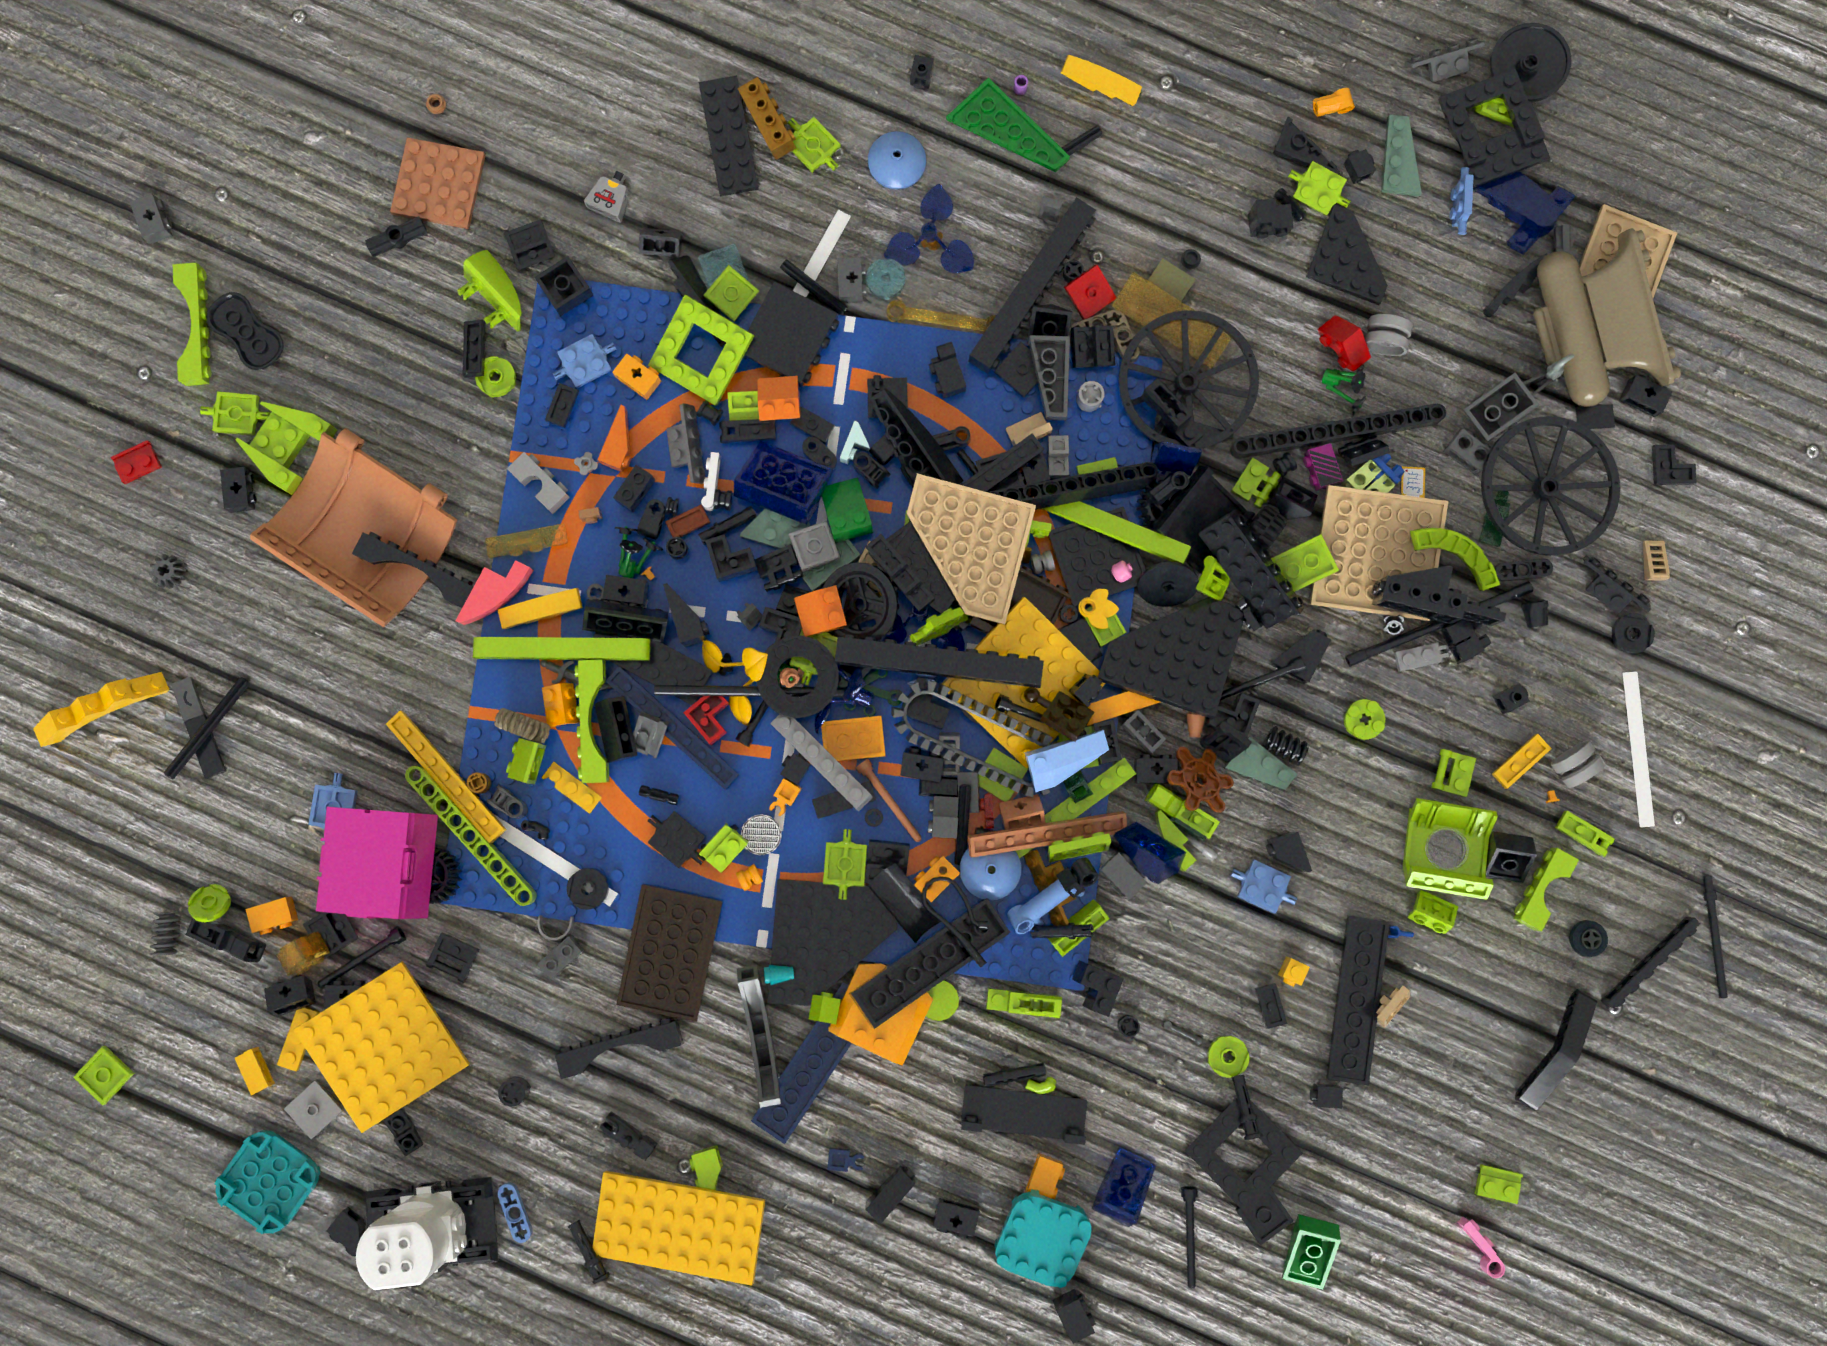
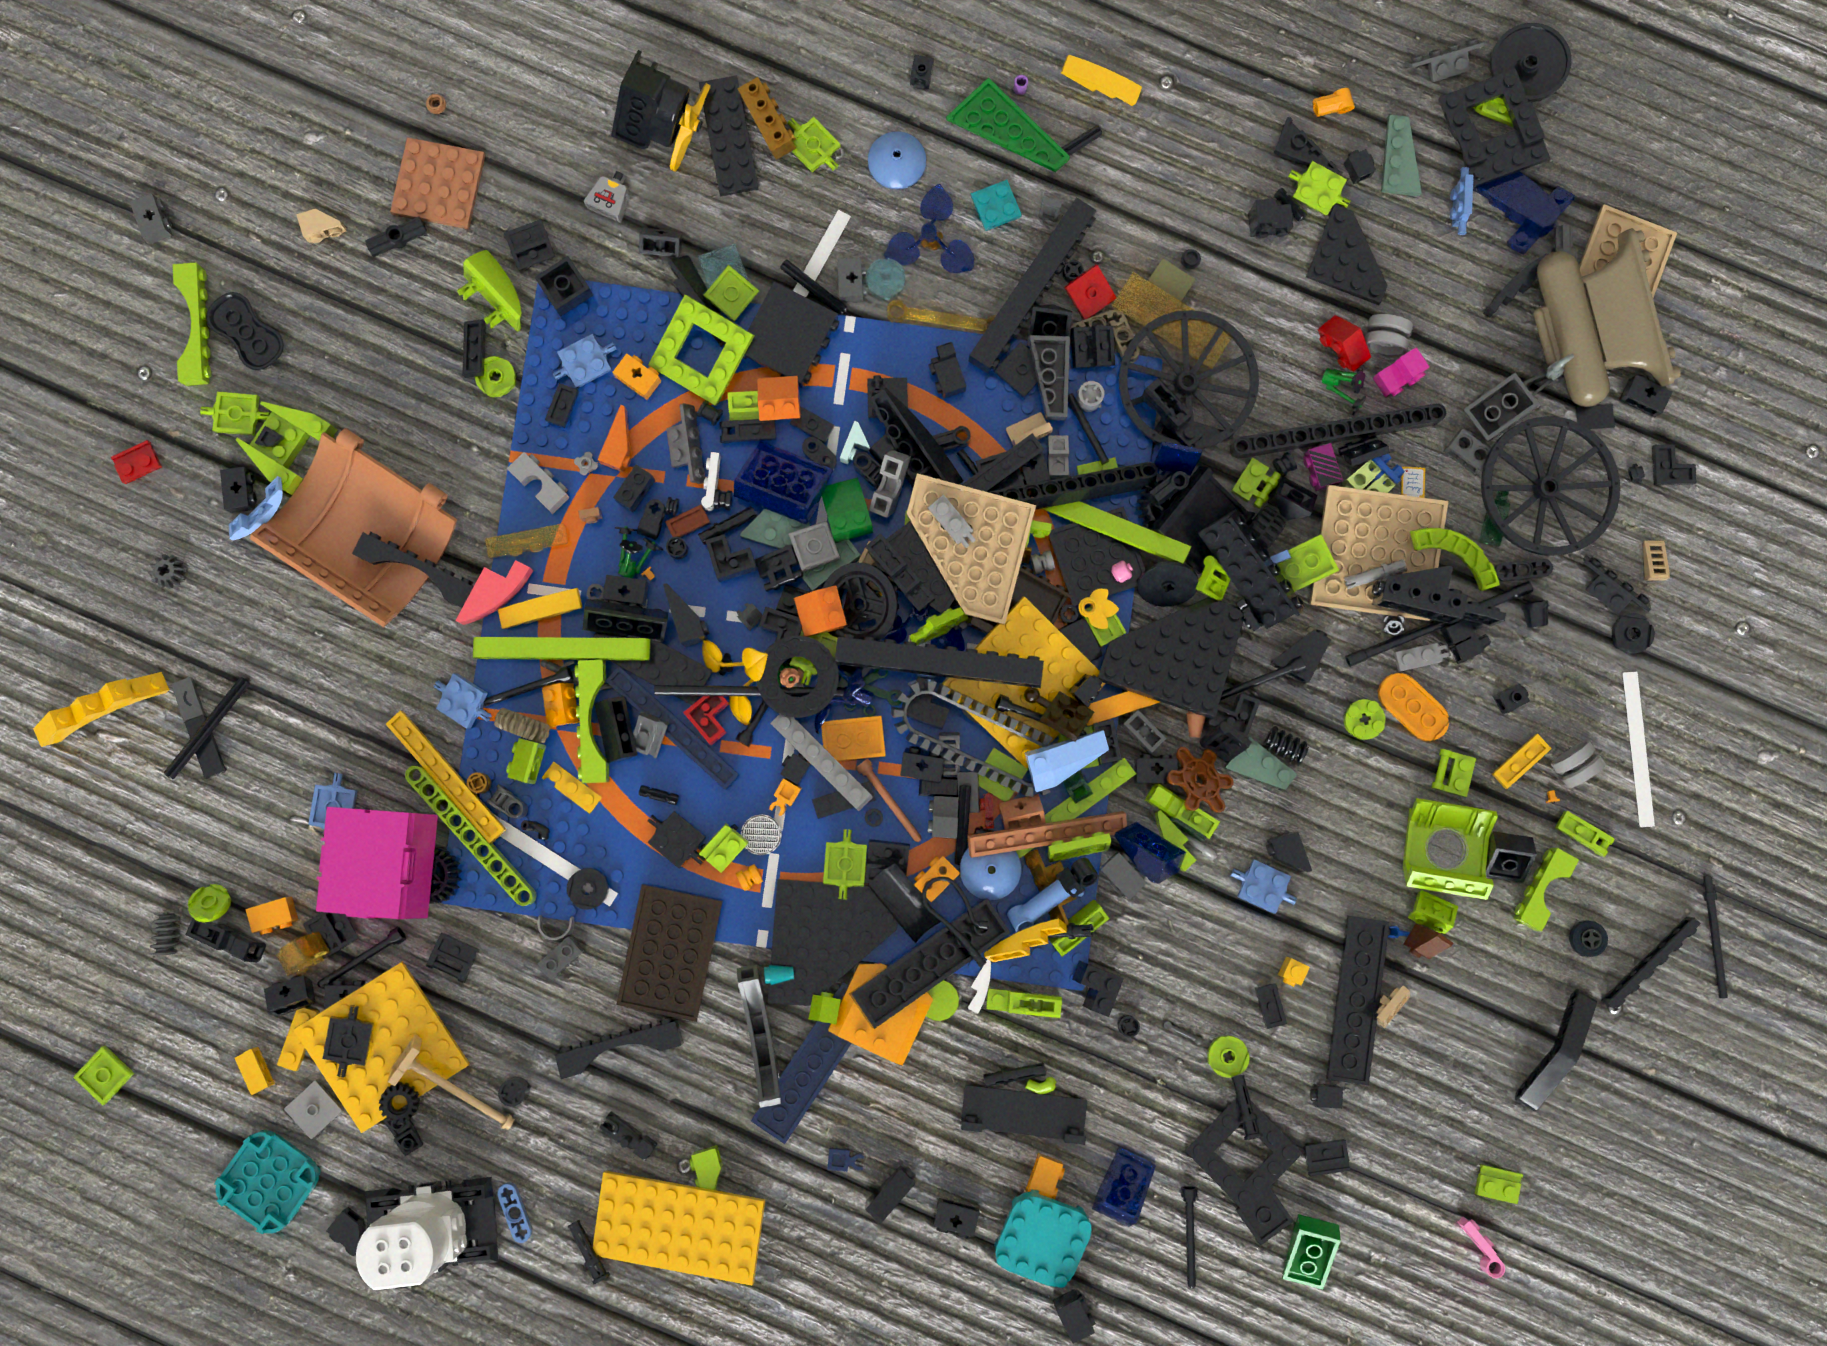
none -> light blue slope [229,476,283,540]
none -> black tile [255,426,284,447]
none -> tan slope [296,209,347,243]
none -> black plate [322,1005,374,1077]
none -> black tyre [379,1082,420,1123]
none -> tan tile [388,1035,515,1130]
none -> medium blue plate [434,673,492,729]
none -> black piece [483,666,574,707]
none -> black brick [611,50,711,172]
none -> light grey arch [869,450,911,517]
none -> light grey hinge [927,495,976,548]
none -> white sticker [968,959,991,1014]
none -> teal plate [971,180,1022,231]
none -> yellow slope [984,918,1067,962]
none -> black bar [1068,393,1109,465]
none -> medium blue tile [1270,550,1291,564]
none -> black plate [1304,1139,1351,1177]
none -> light grey pin [1344,559,1407,590]
none -> dark pink brick [1373,347,1429,398]
none -> light orange tile [1378,673,1449,741]
none -> reddish brown slope [1404,924,1453,959]
none -> black plate [1628,463,1645,483]

